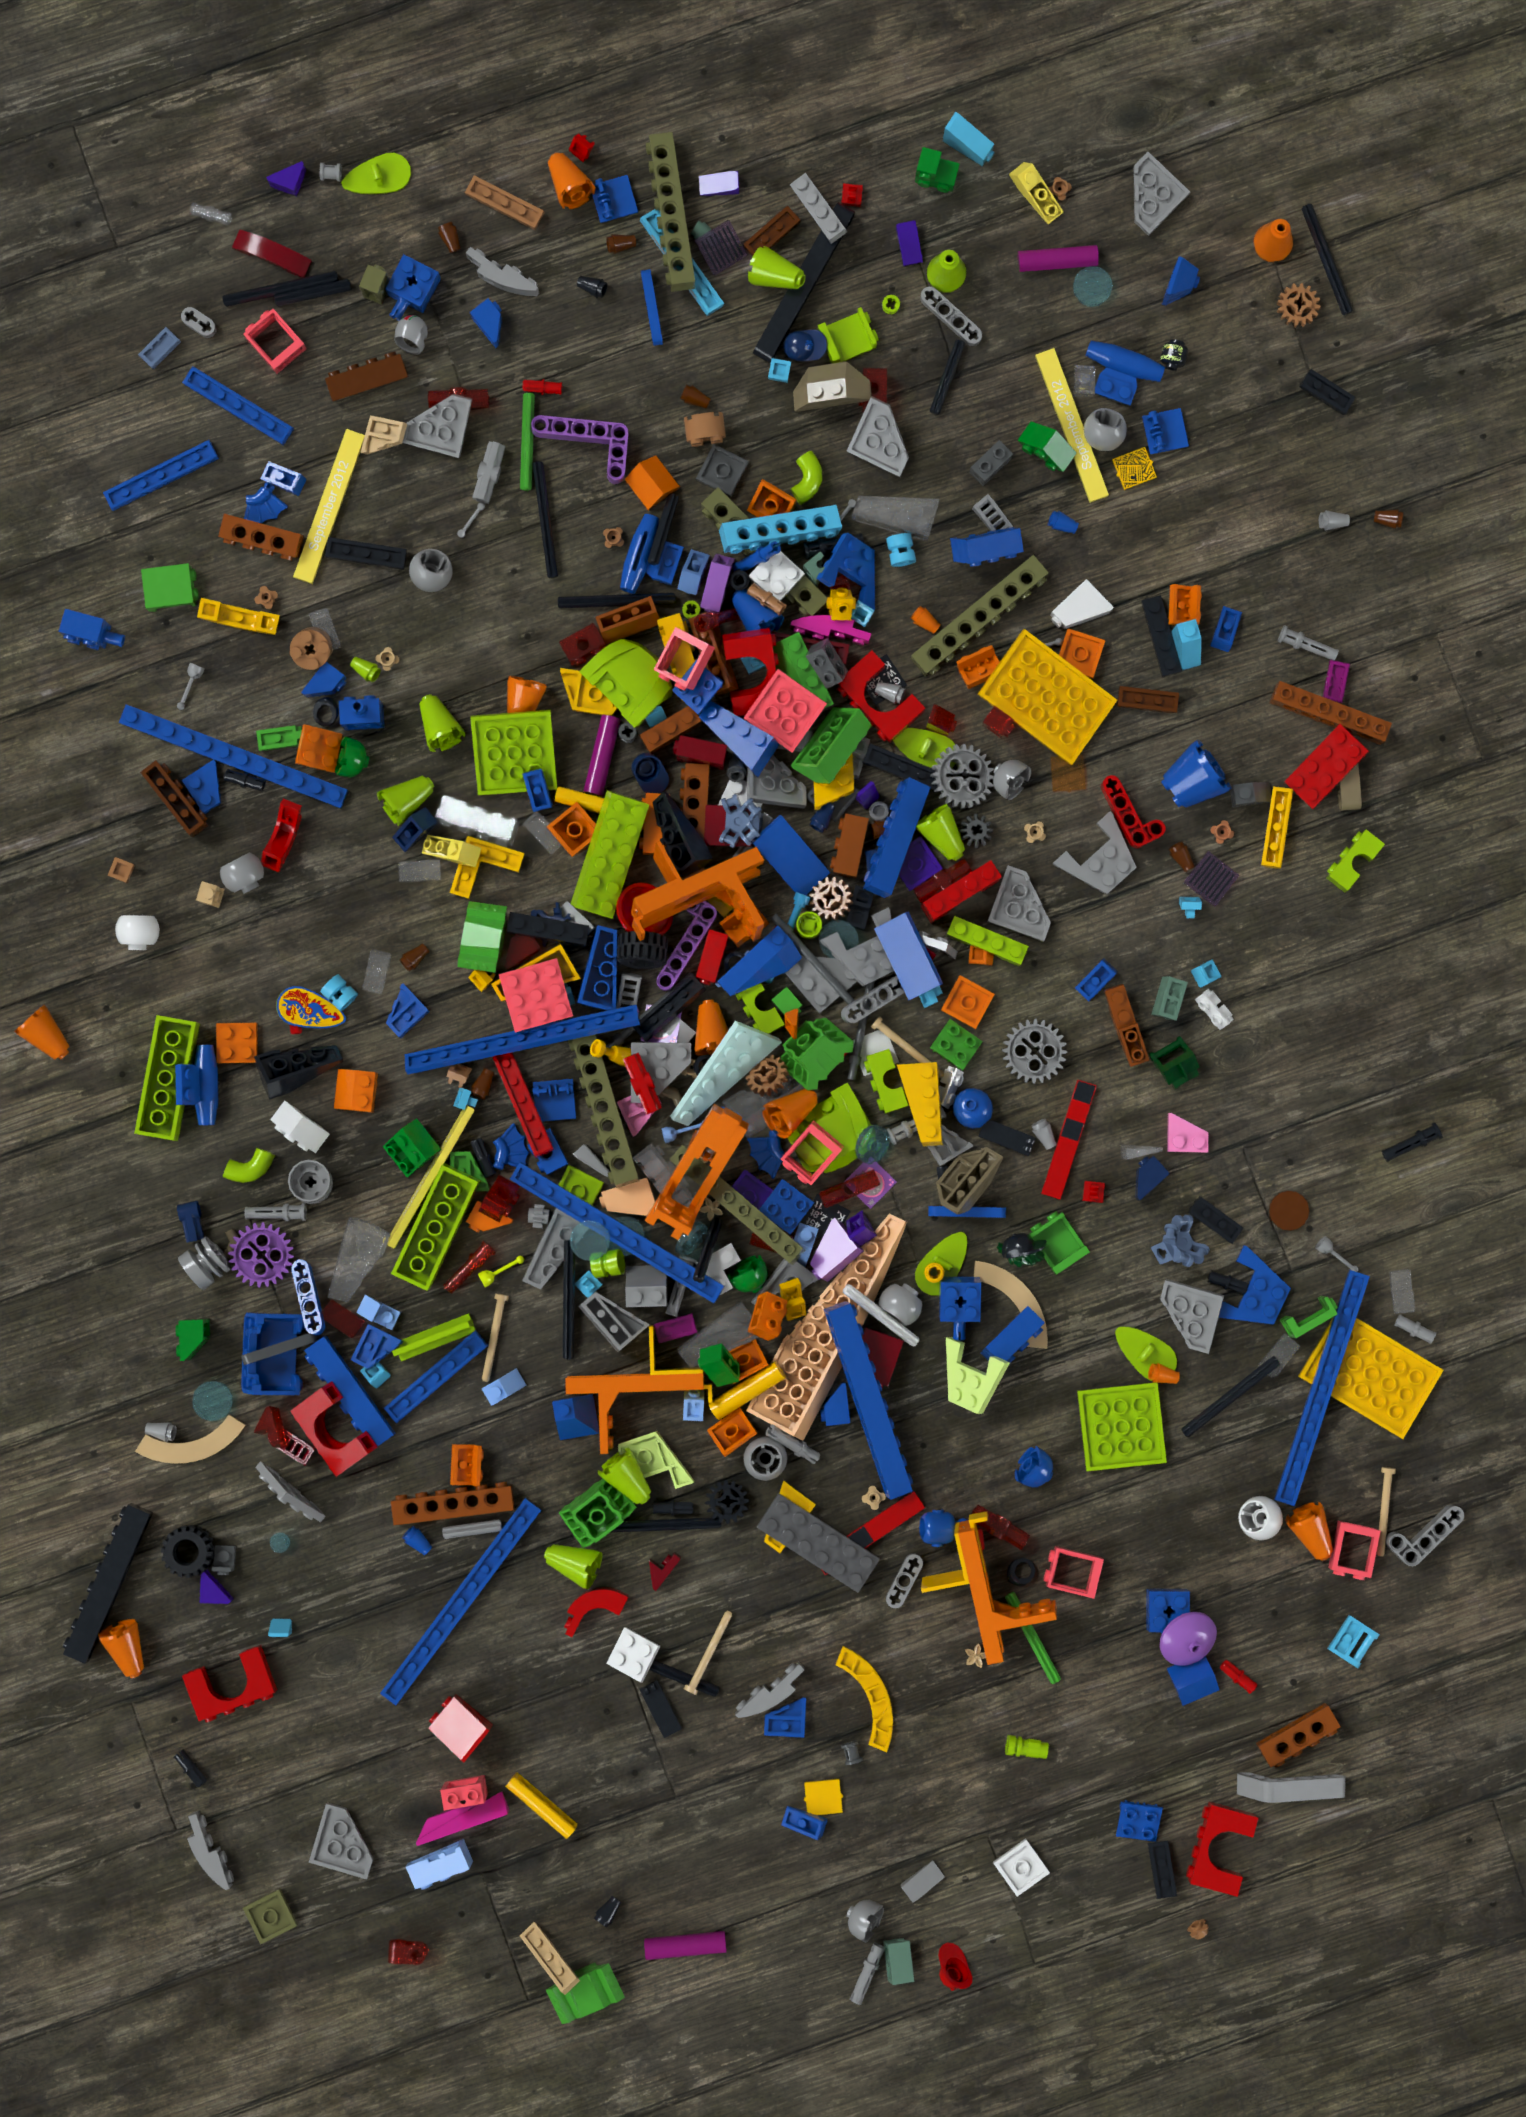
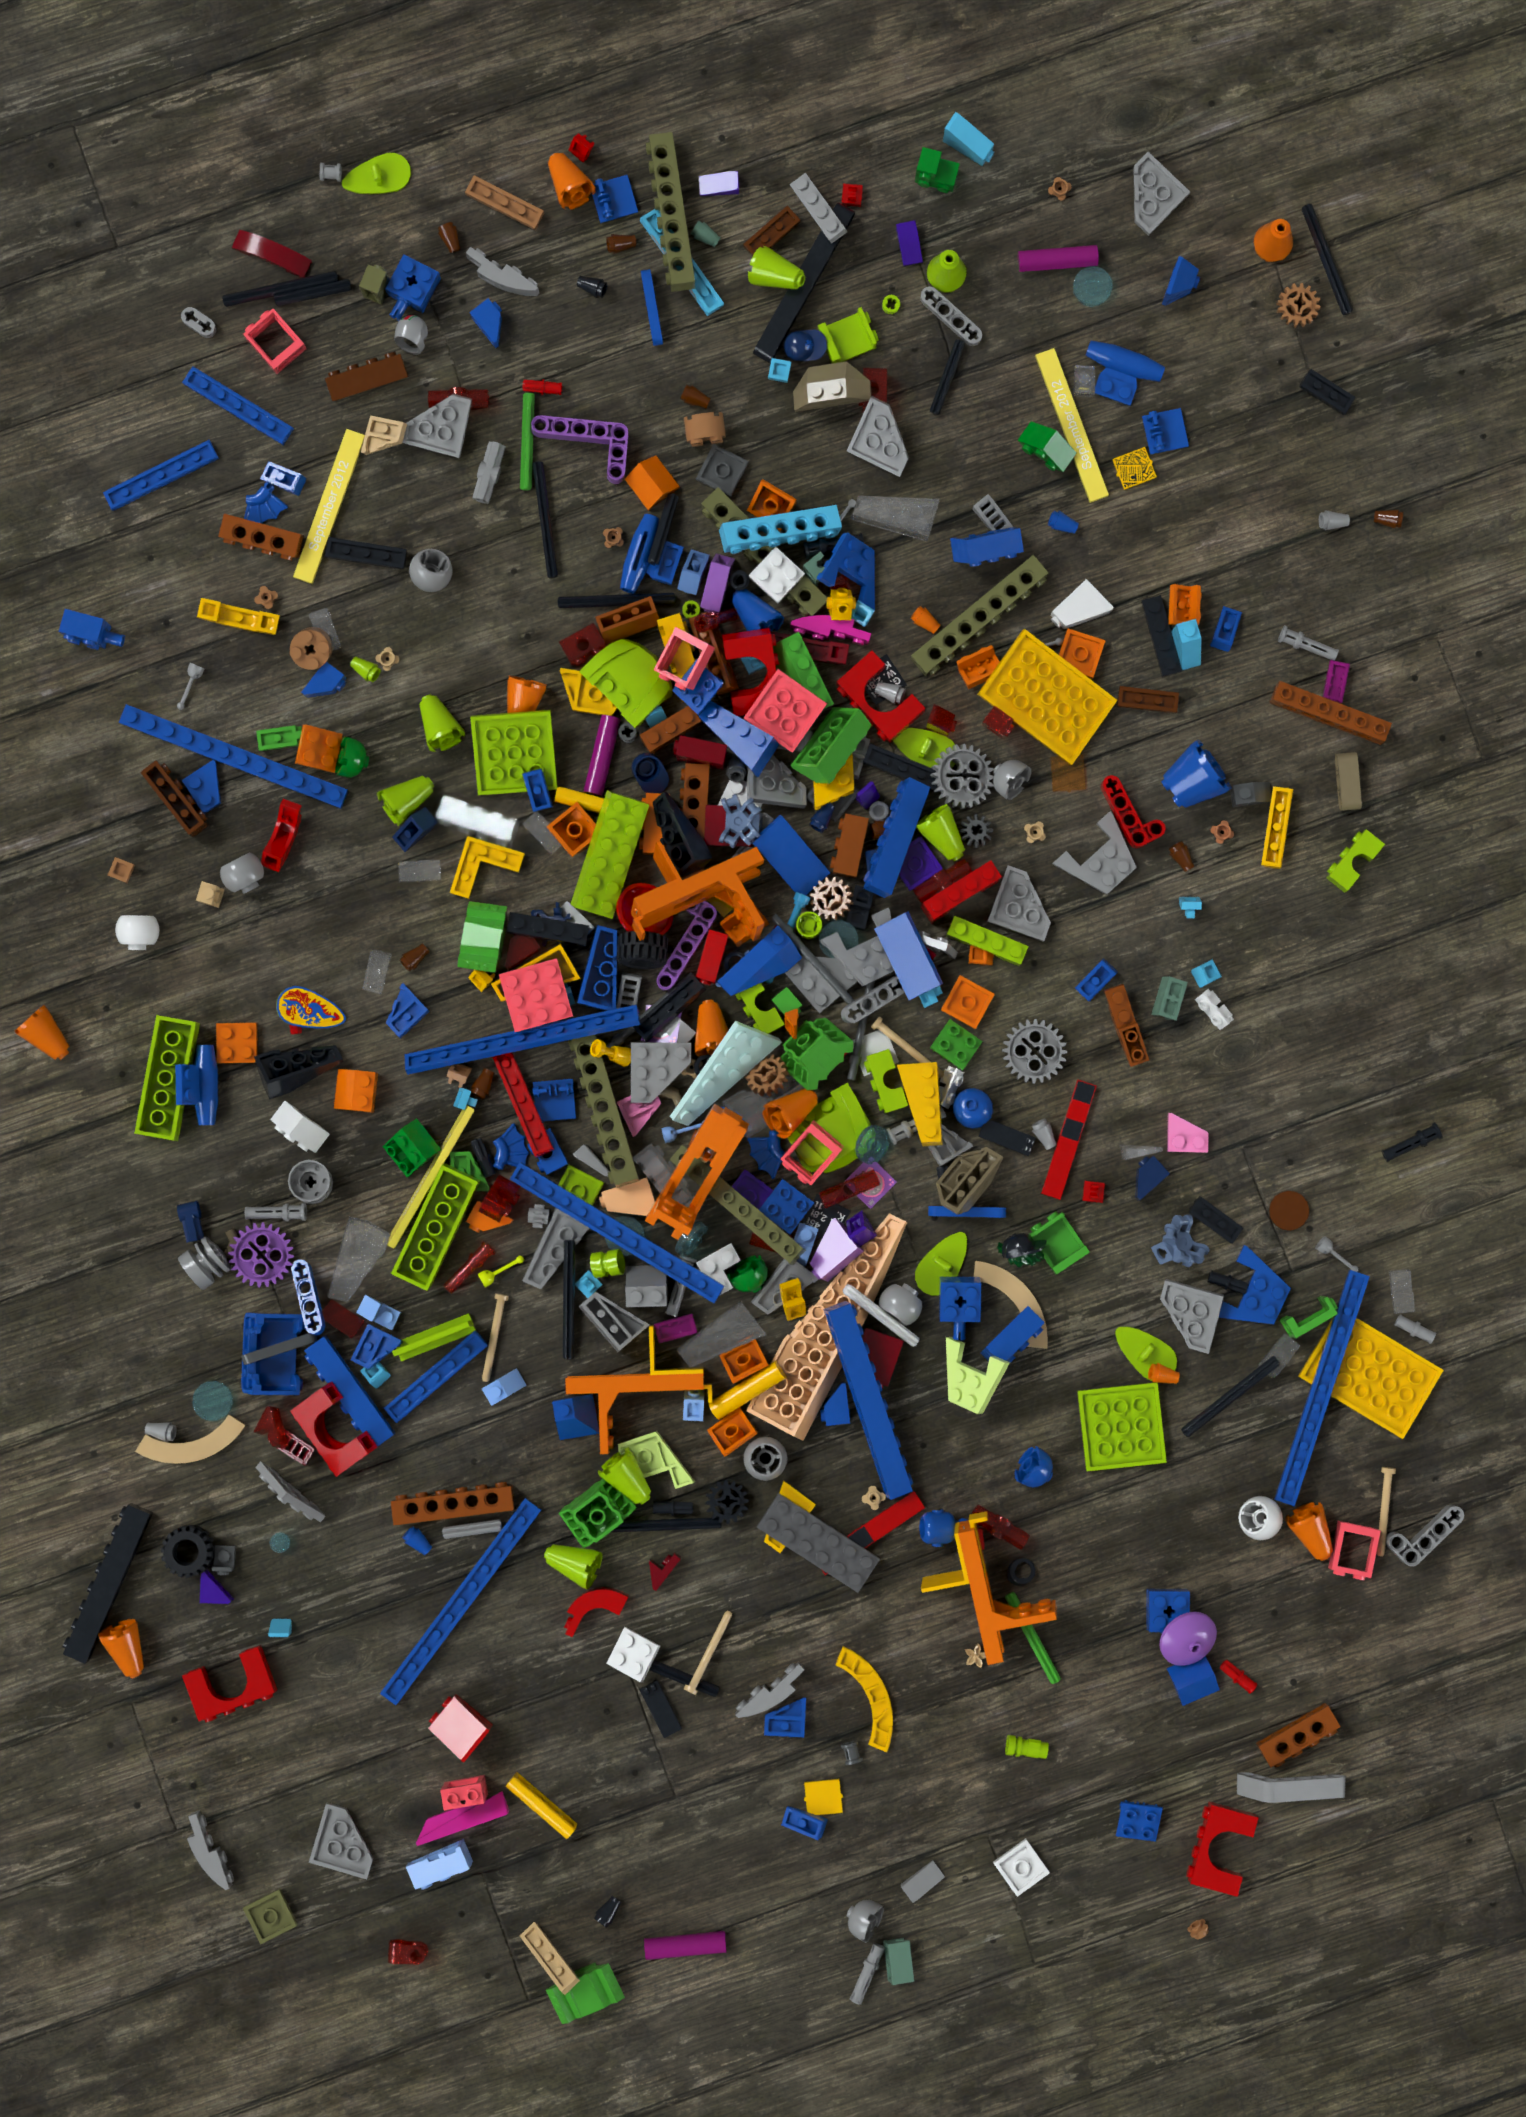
sand blue plate [138,327,181,370] -> none
bright green panel [141,563,199,612] -> none
black axle [173,1749,207,1787] -> none
green slope [176,1318,210,1361] -> none
clear pin [190,202,232,226] -> none
lime cylinder [223,1148,275,1183] -> none
black pin [224,769,266,792] -> none
dark purple slope [266,161,306,196] -> none
black piece [313,697,339,726] -> none
medium azure wheel [320,974,358,1012] -> none
blue brick [339,695,385,731] -> none
light yellow slope [422,834,481,867] -> none
orange bracket [450,1444,484,1486] -> none
light grey hinge [457,503,485,538] -> none
clear light blue tile [570,1221,610,1260] -> none
red piece [623,1052,662,1115] -> none
black axle [693,1217,723,1283] -> none
clear purple tile [695,220,748,276] -> none
green brick [698,1343,740,1387] -> none
tan plant [699,1197,723,1221] -> none
blue pin [733,541,781,572] -> none
medium nougat pin [747,583,787,615] -> none
orange brick [747,1291,788,1341] -> none
light grey pin [766,1424,820,1464] -> none
lime cylinder [790,451,822,505] -> none
dark grey brick [806,638,848,689] -> none
medium azure wheel [886,533,916,567] -> none
light grey beam [886,1553,923,1608] -> none
yellow cone [924,1263,944,1283] -> none
red piece [938,1942,973,1991] -> none
dark grey brick [969,440,1013,486] -> none
light yellow slope [1009,162,1063,224] -> none
coral window [1043,1546,1104,1599] -> none
light grey wheel [1083,408,1127,451] -> none
black hinge [1147,1840,1177,1899] -> none
dark green piece [1149,1036,1200,1090] -> none
black head [1160,339,1188,371] -> none
clear purple tile [1183,851,1240,907] -> none
red plate [1284,724,1370,809] -> none
medium azure plate [1327,1615,1380,1668] -> none

